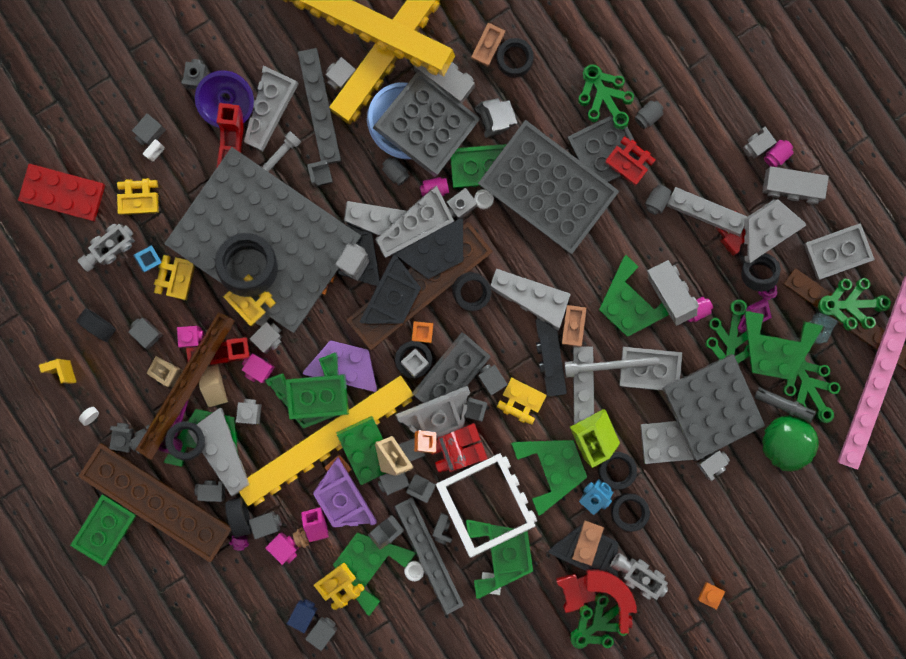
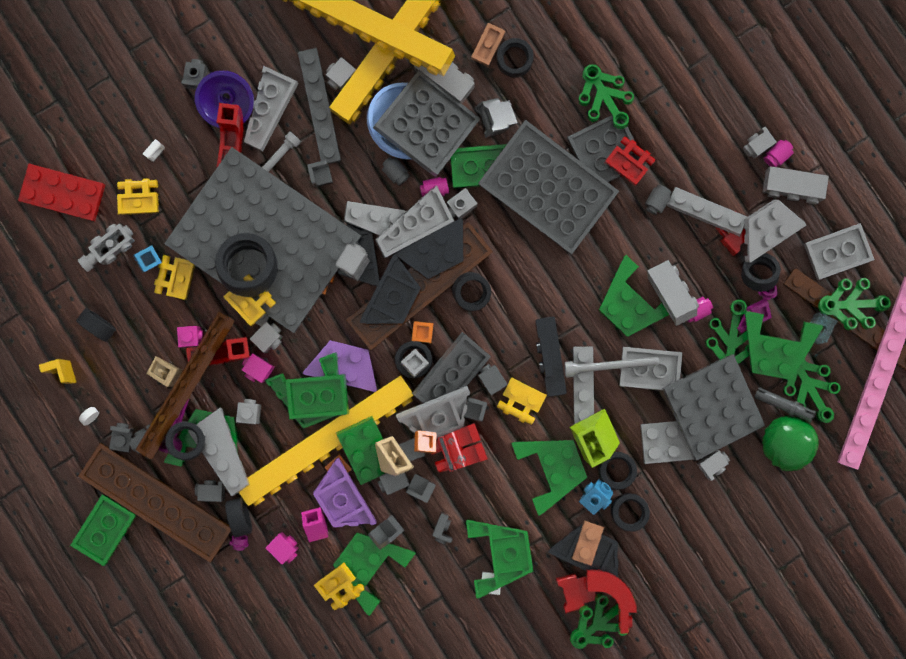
dark grey brick [128,318,163,349] -> none
dark grey brick [132,113,166,146] -> none
tan slope [199,364,228,407] -> none
dark grey brick [249,511,282,539] -> none
dark blue brick [287,599,317,633] -> none
medium nougat plate [293,527,309,548] -> none
dark grey brick [305,617,337,651] -> none
dark grey plate [393,498,464,615] -> none
white tile [405,561,424,581] -> none
white window [436,453,537,558] -> none
white tile [474,189,494,209] -> none
light grey wing [491,269,570,331] -> none
nougat plate [562,305,586,347] -> none
light grey brick [611,553,668,600] -> none
dark grey brick [634,100,664,129] -> none
orange plate [697,582,725,610] -> none

